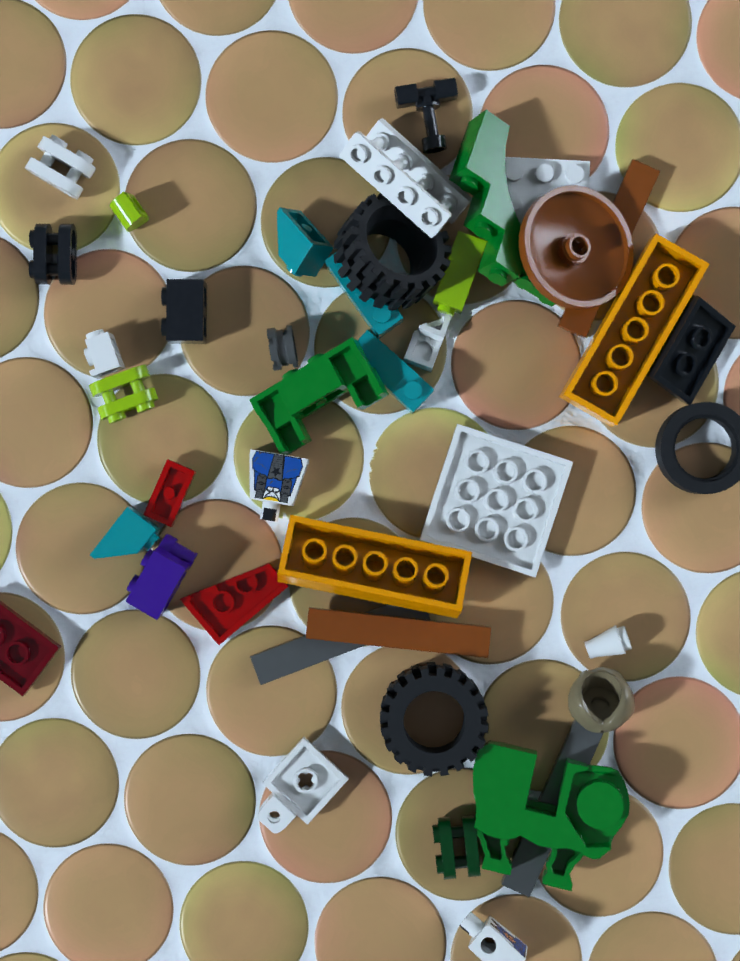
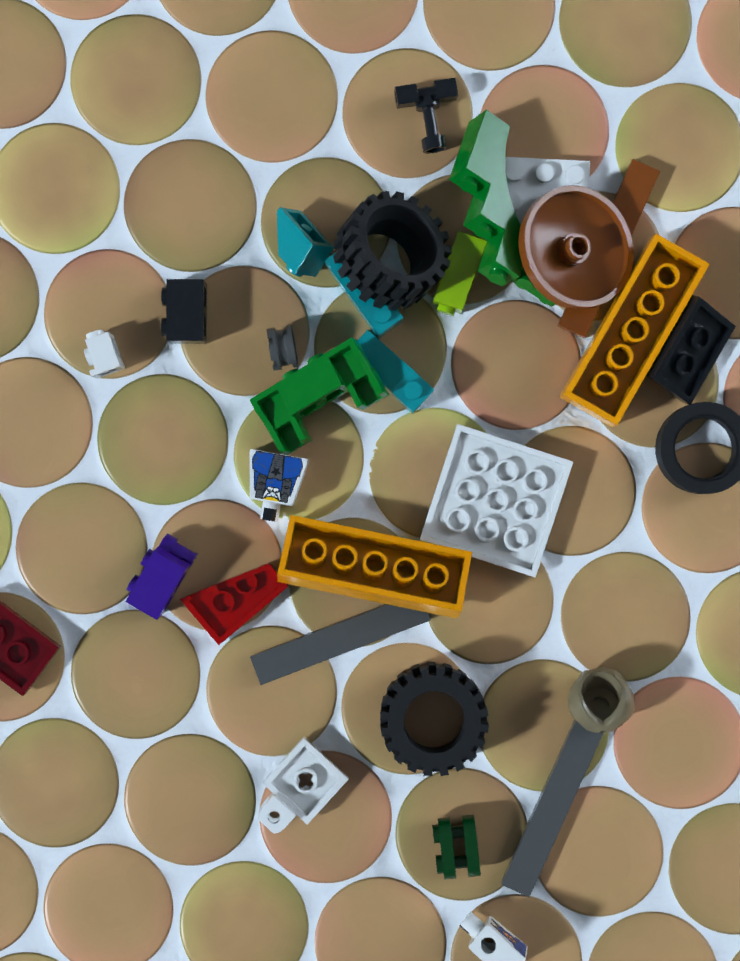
white brick [25,134,96,200] -> none
black brick [29,224,77,285] -> none
lime brick [89,365,159,424] -> none
teal slope [90,506,161,559] -> none
lime brick [109,192,150,232] -> none
red plate [143,459,197,527] -> none
dark orange tile [306,607,491,658] -> none
white fence [340,118,472,238] -> none
white slope [403,314,452,372] -> none
green animal [473,740,630,891] -> none
white cone [584,625,632,659] -> none

